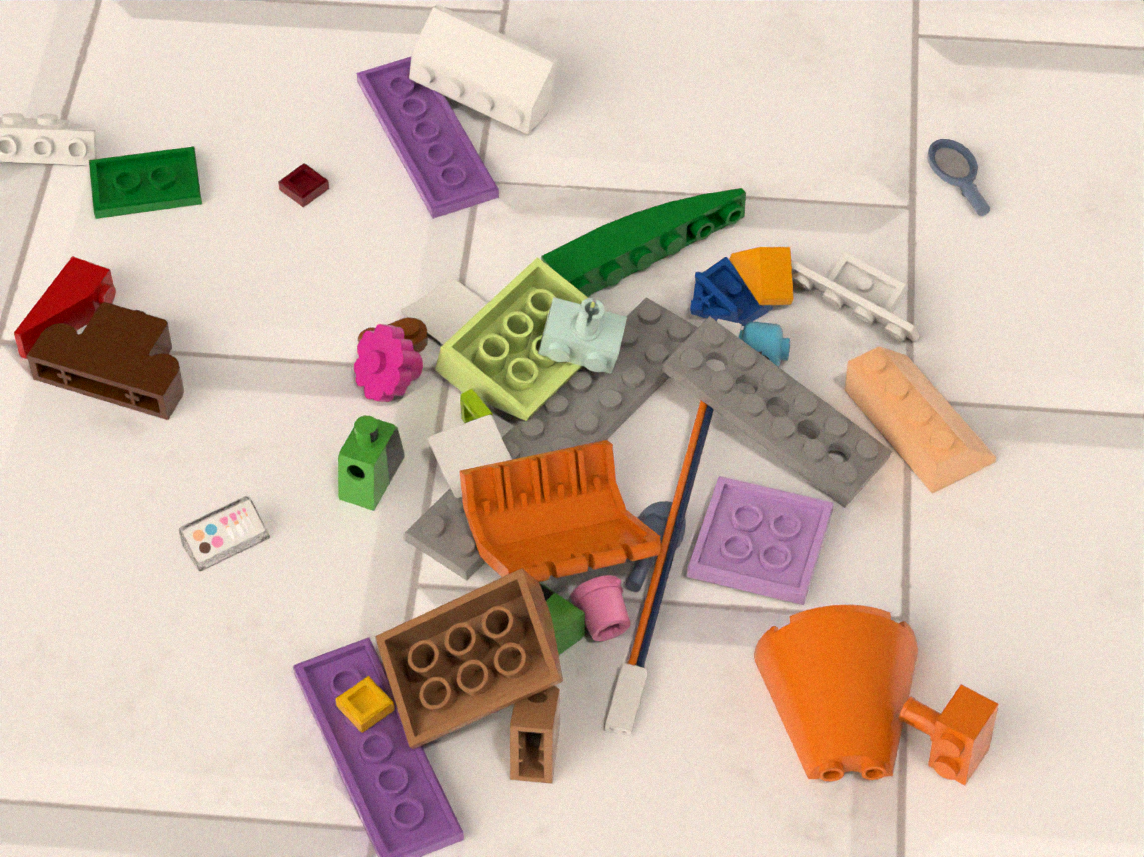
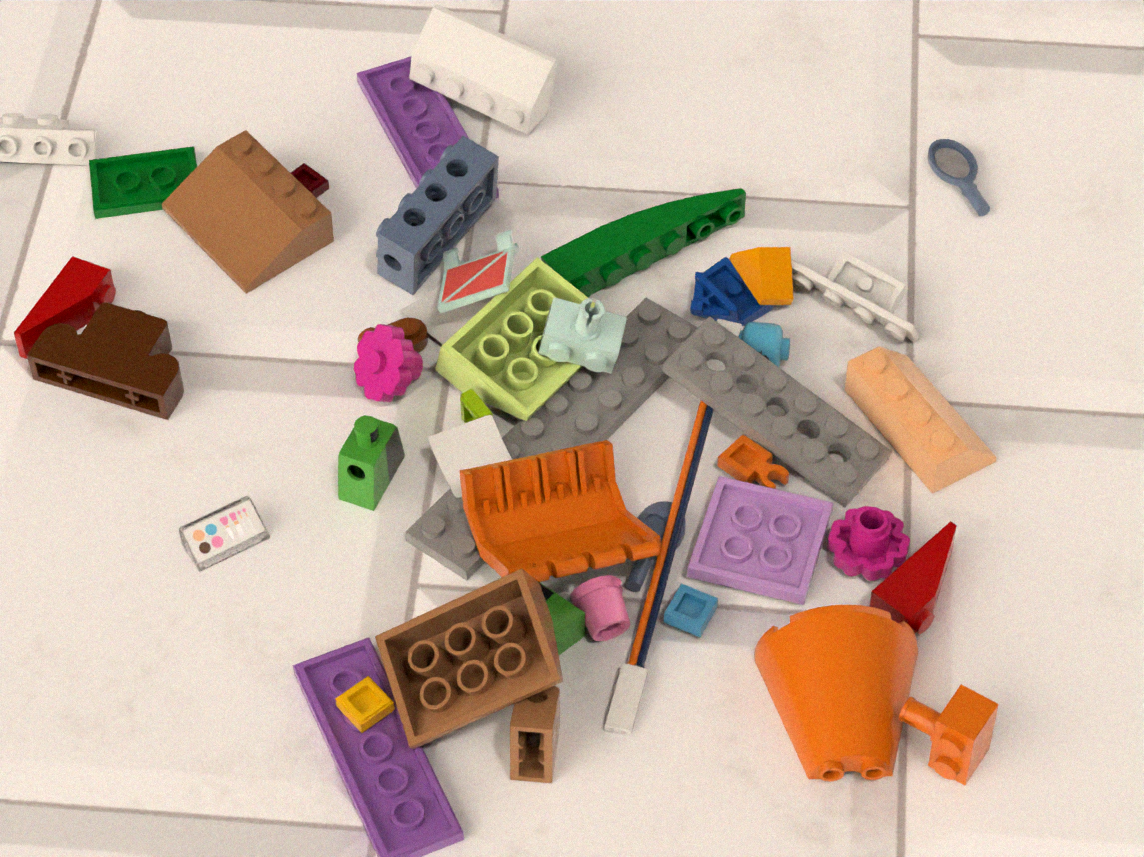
none -> medium nougat slope [162,130,334,294]
none -> sand blue brick [376,136,499,295]
none -> flag [437,230,519,313]
none -> dark azure plate [664,583,718,637]
none -> orange plate [717,434,789,489]
none -> dark pink plant [828,506,910,581]
none -> red slope [869,521,957,634]

